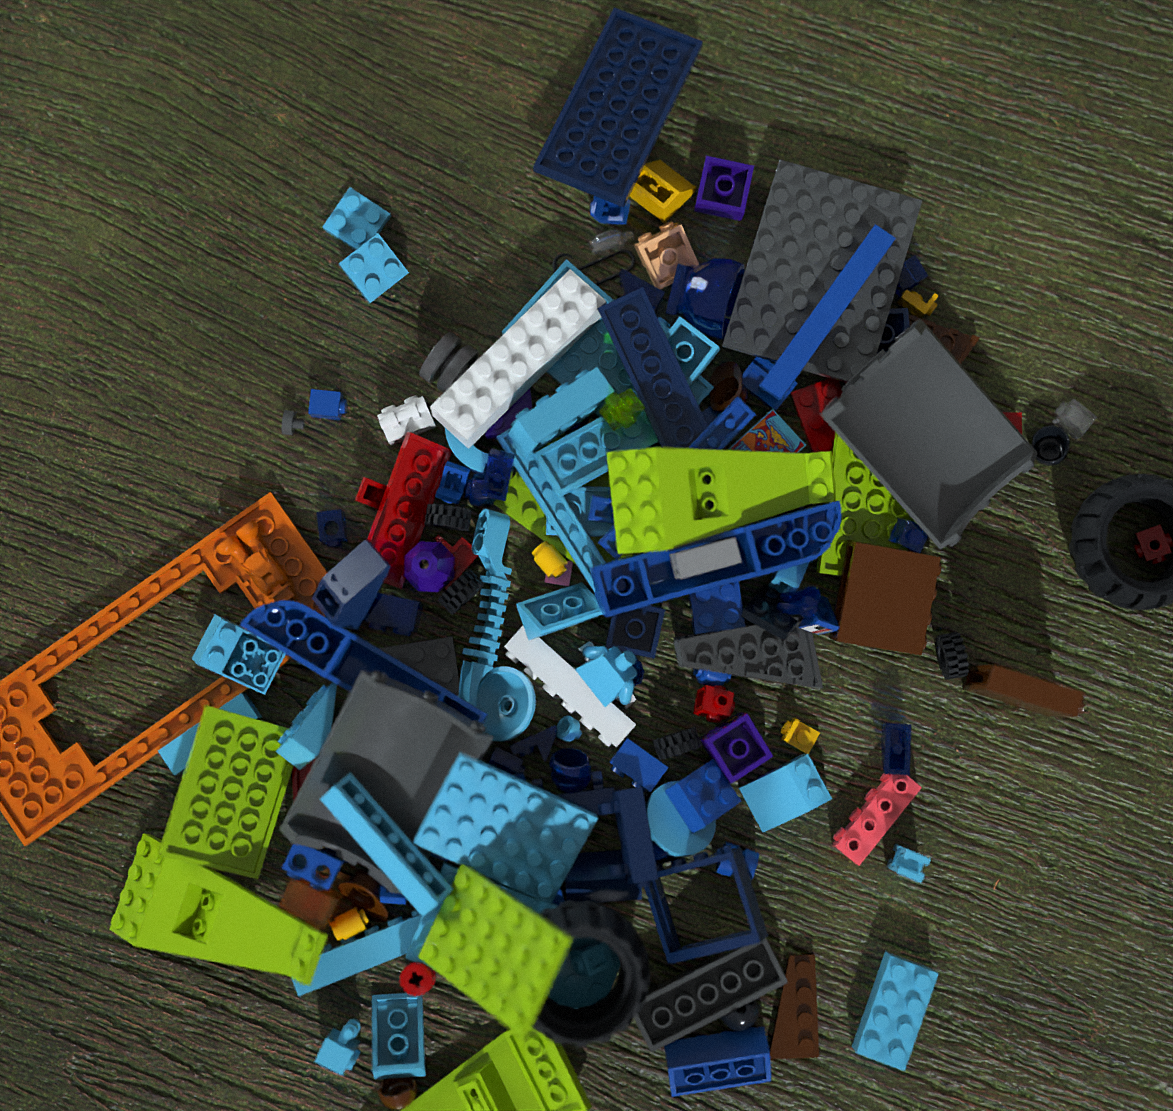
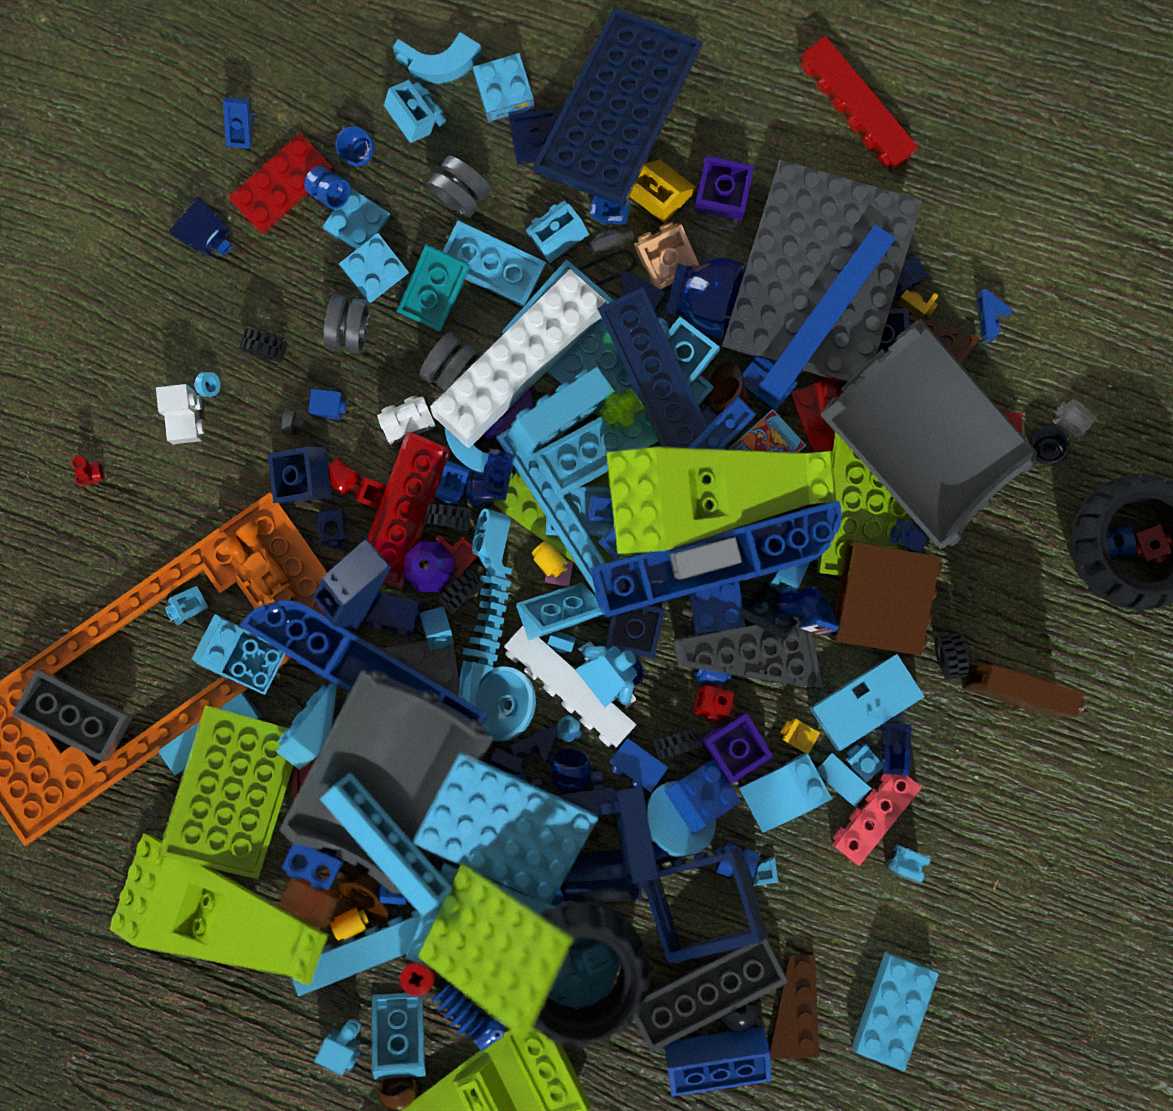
none -> dark grey brick [12,669,134,762]
none -> red plate [72,456,105,487]
none -> white brick [156,384,205,444]
none -> medium azure bracket [165,586,208,625]
none -> clear blue torso [168,196,232,257]
none -> medium azure tile [194,372,221,397]
none -> blue slope [223,97,255,149]
none -> red plate [228,133,334,235]
none -> black tyre [239,329,288,363]
none -> dark blue brick [268,447,331,503]
none -> blue wheel [304,166,351,209]
none -> flat silver wheel [324,295,369,354]
none -> red piece [328,457,360,496]
none -> blue hair [335,126,376,167]
none -> medium azure brick [384,80,447,143]
none -> medium azure arch [393,32,482,84]
none -> teal tile [396,244,471,332]
none -> medium azure brick [420,606,454,650]
none -> flat silver wheel [427,155,491,217]
none -> blue piece [431,982,486,1038]
none -> medium azure plate [443,221,546,307]
none -> blue piece [471,1016,506,1051]
none -> medium azure brick [473,53,534,122]
none -> clear blue plate [508,107,558,165]
none -> medium azure brick [525,201,589,263]
none -> medium azure plate [547,631,576,653]
none -> medium azure tile [752,857,778,886]
none -> red brick [800,36,918,172]
none -> medium azure brick [809,654,925,751]
none -> medium azure slope [817,753,872,807]
none -> medium azure bracket [845,743,884,783]
none -> blue slope [976,289,1014,343]
none -> blue wheel [1106,524,1137,560]

